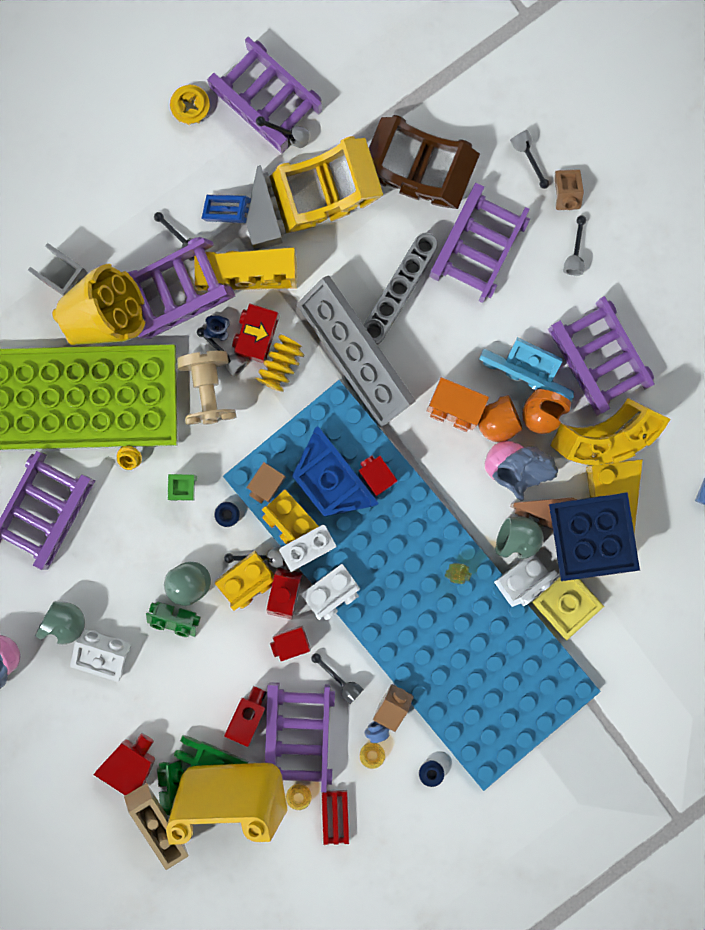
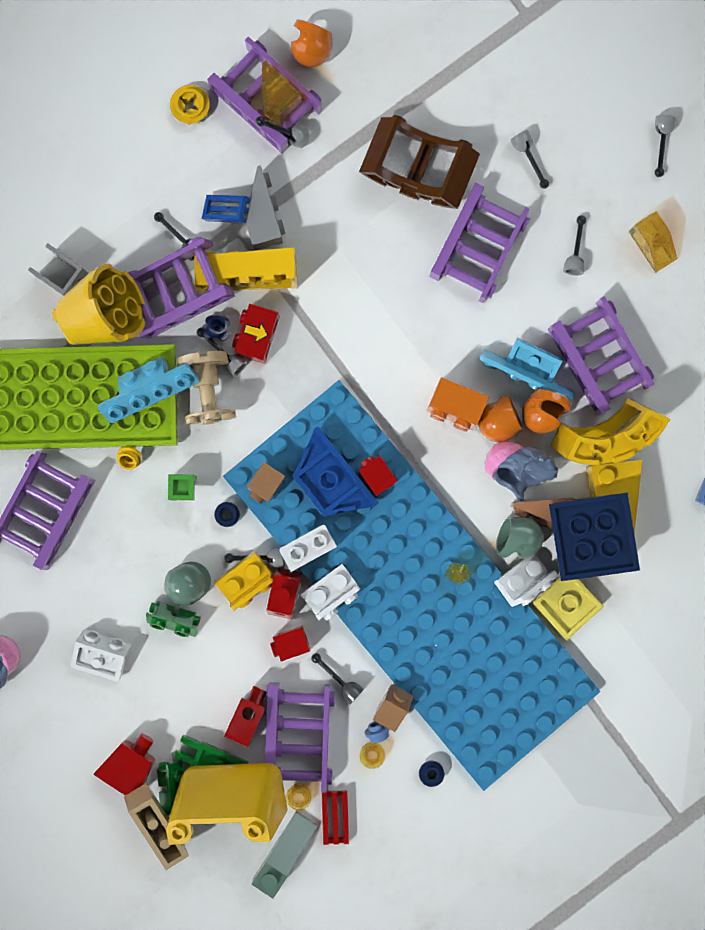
sand green helmet [35,601,85,645] -> none
yellow piece [255,334,304,392] -> none
yellow bracket [261,489,319,545] -> none
yellow window [270,136,383,233] -> none
light grey plate [296,275,416,427] -> none
light grey beam [364,233,437,344] -> none
medium nougat bracket [554,170,584,210] -> none
none -> medium azure bracket [98,357,199,423]
none -> sand green slope [251,811,317,899]
none -> clear yellow slope [262,60,302,124]
none -> orange helmet [291,19,332,68]
none -> clear yellow slope [629,211,678,273]
none -> hinge [654,115,676,177]

